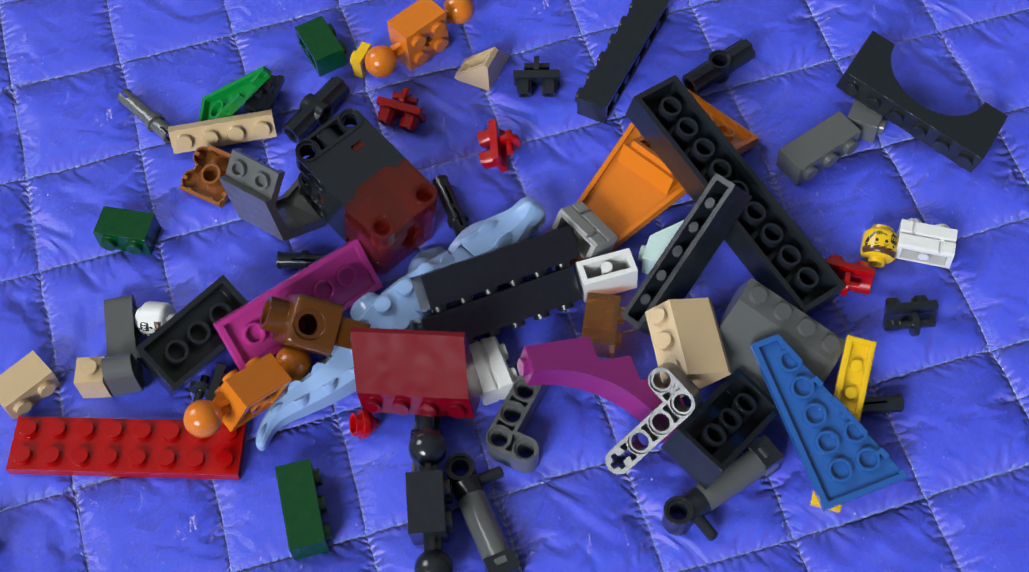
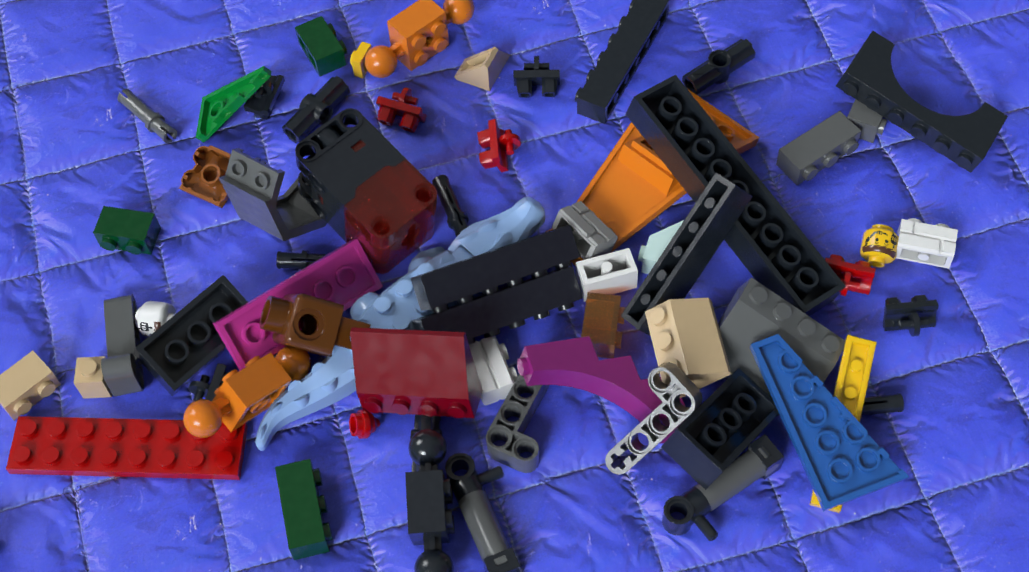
tan plate [168,109,277,154] -> none

